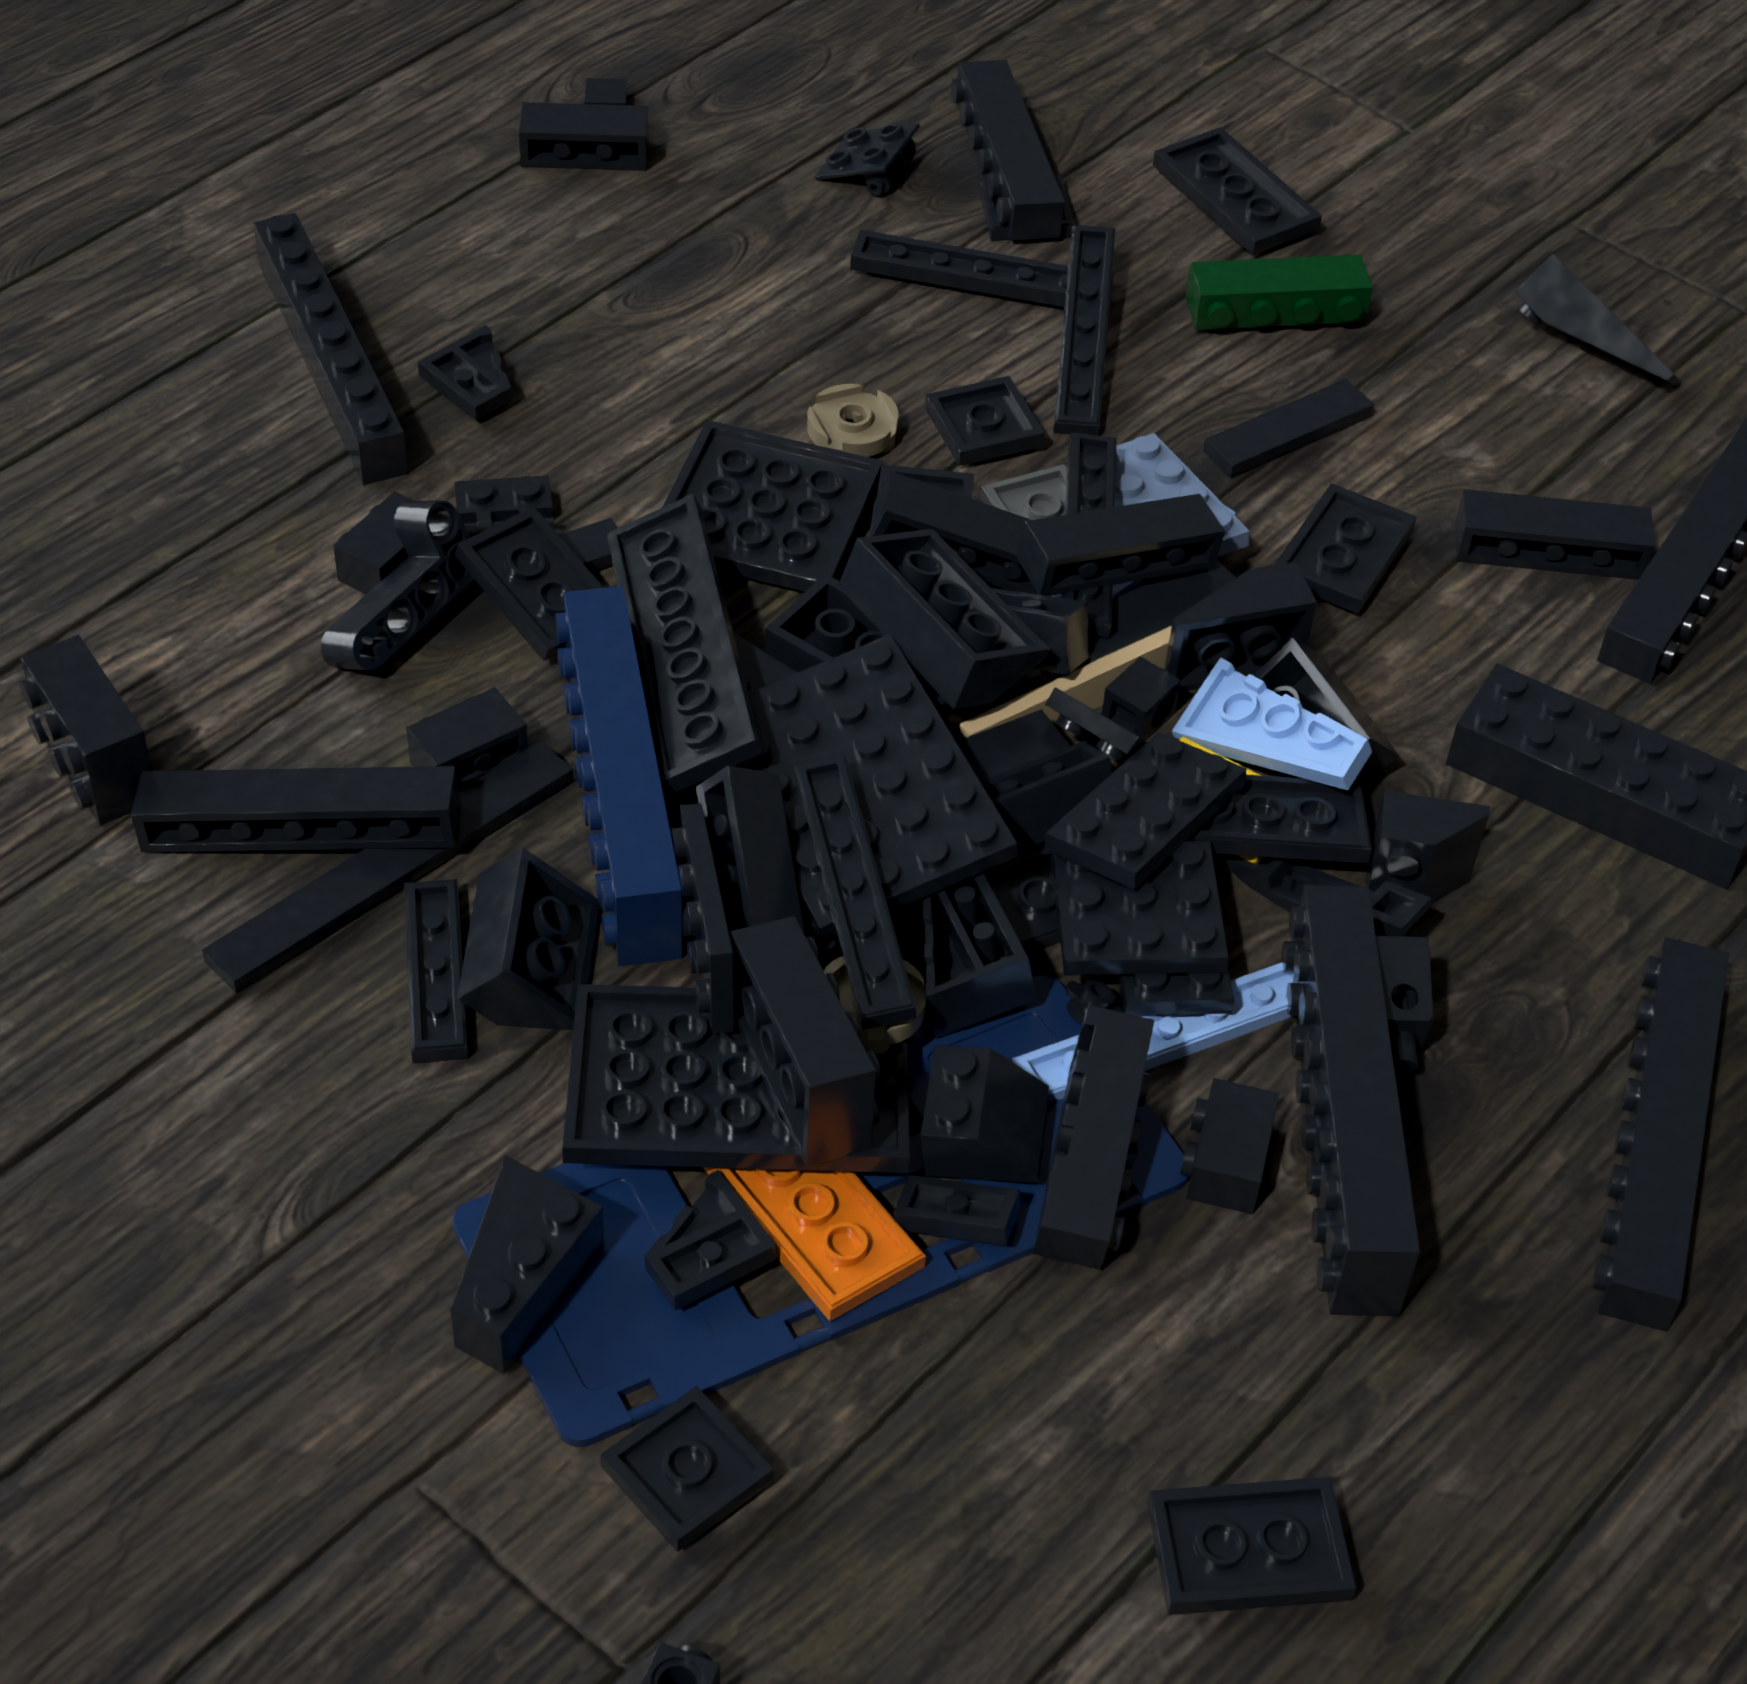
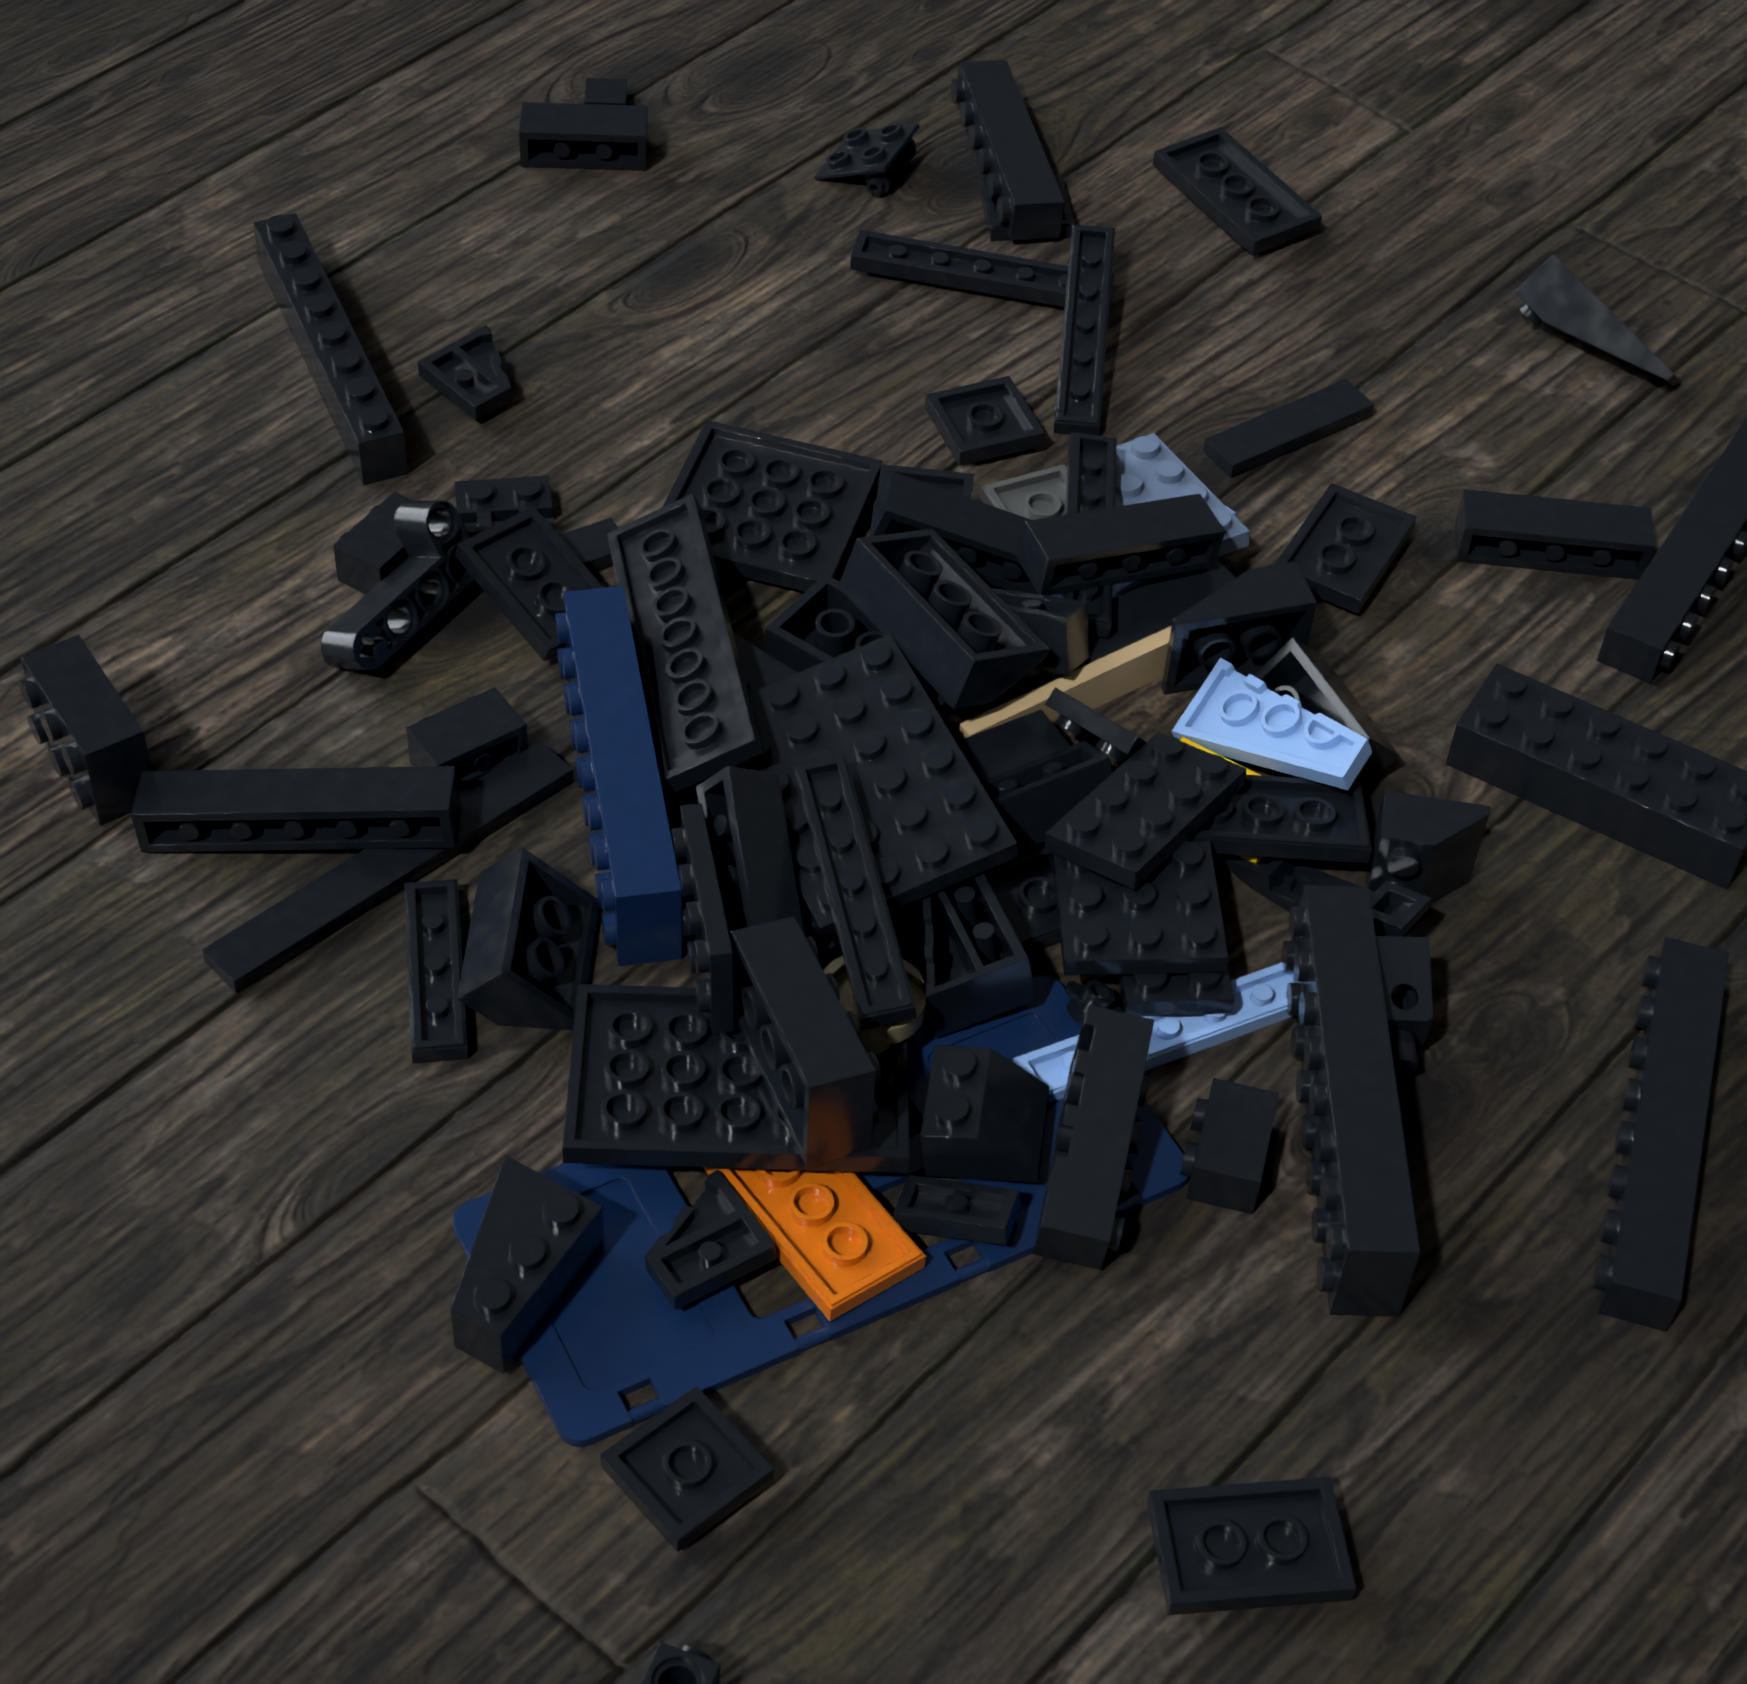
dark tan plate [807,384,899,457] -> none
black brick [1101,656,1181,741] -> none
dark green brick [1185,254,1373,330] -> none

